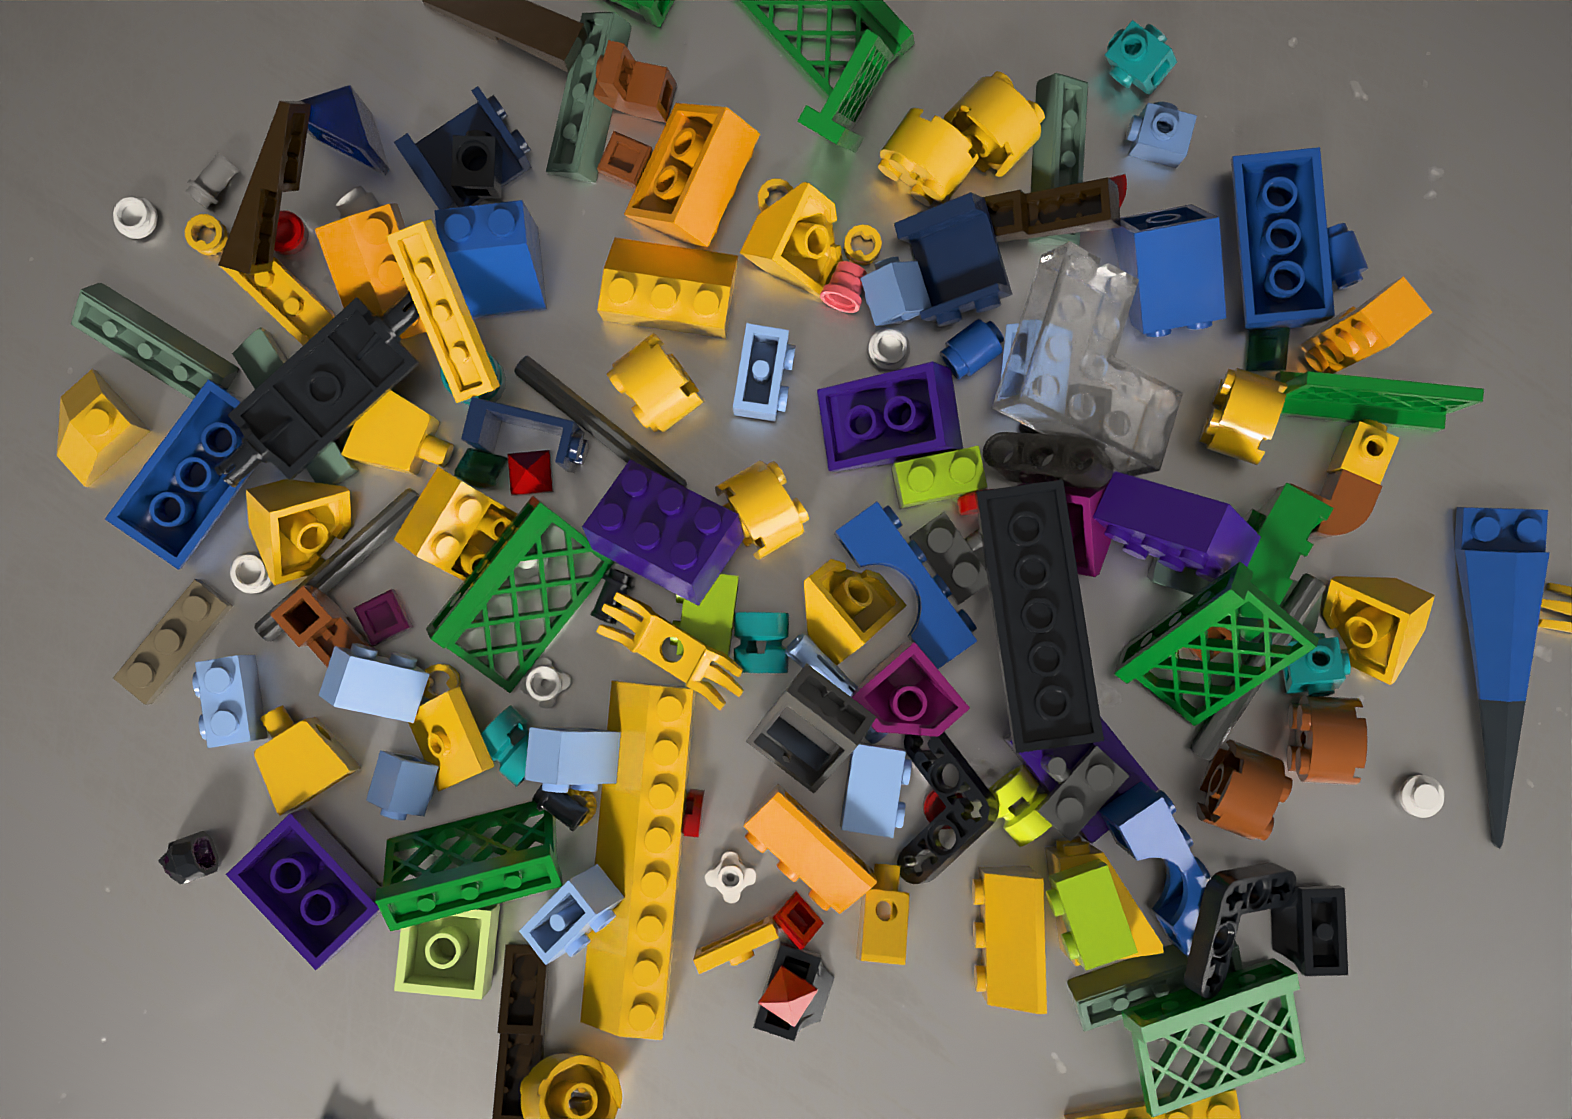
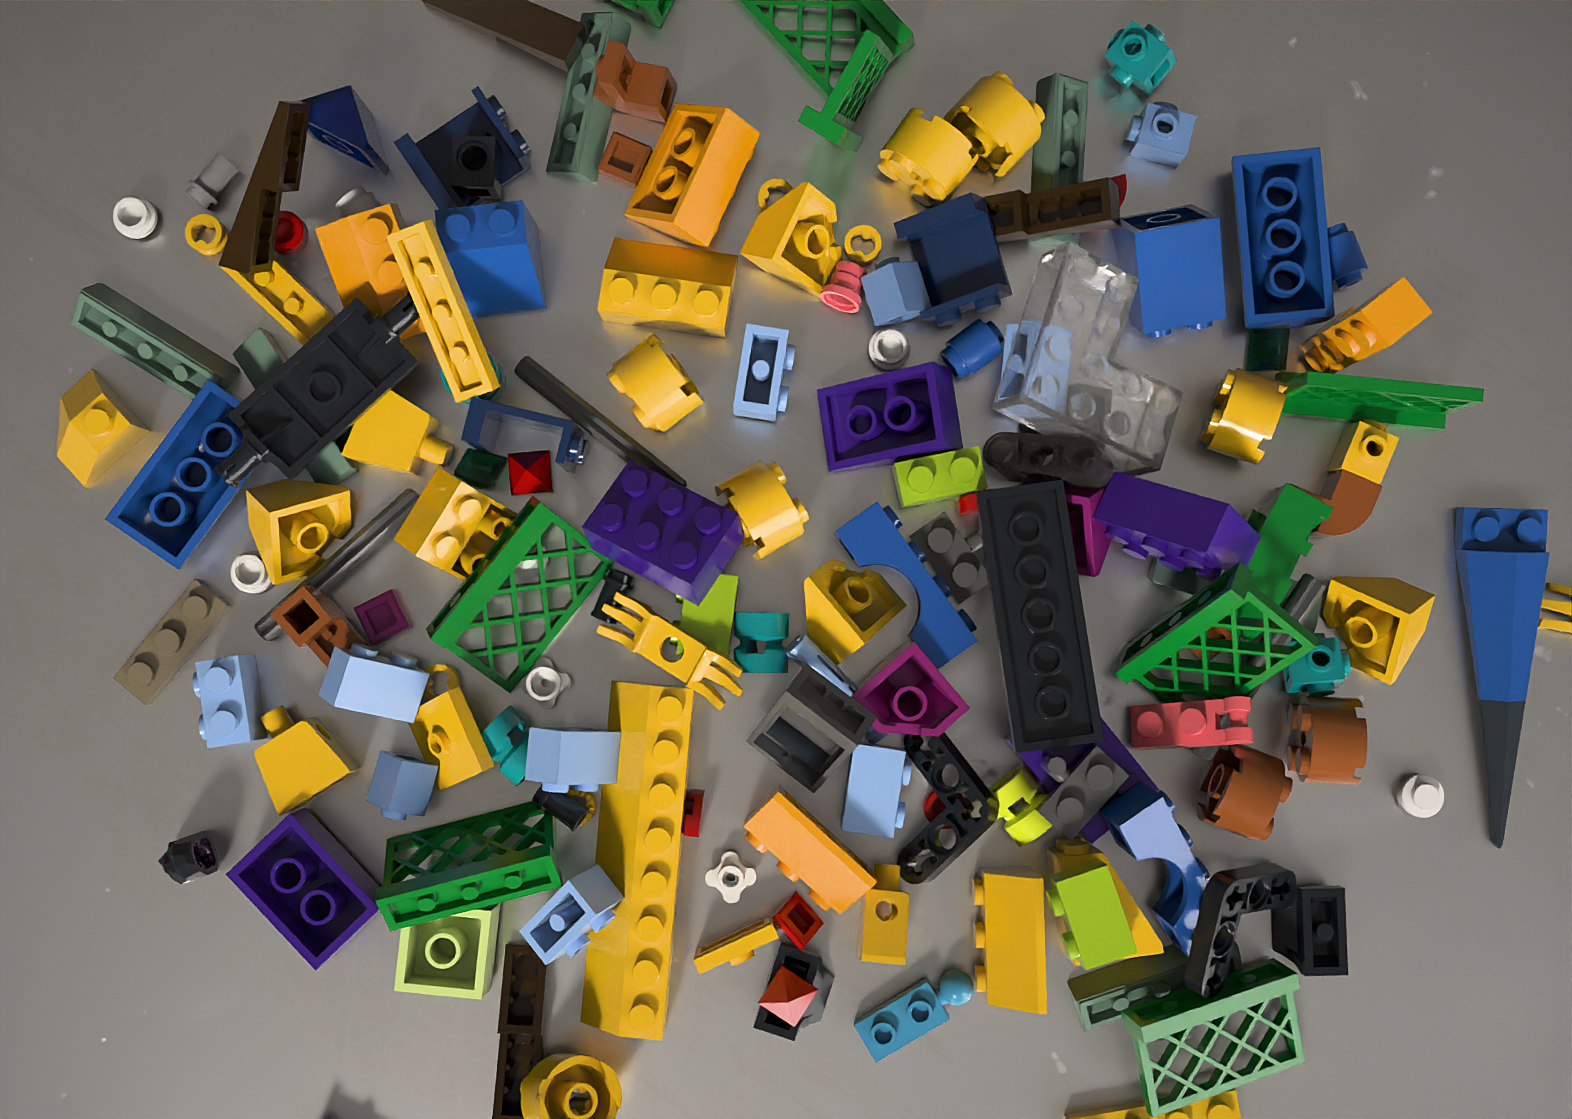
none -> dark azure plate [854,970,974,1062]
none -> coral plate [1130,696,1253,750]

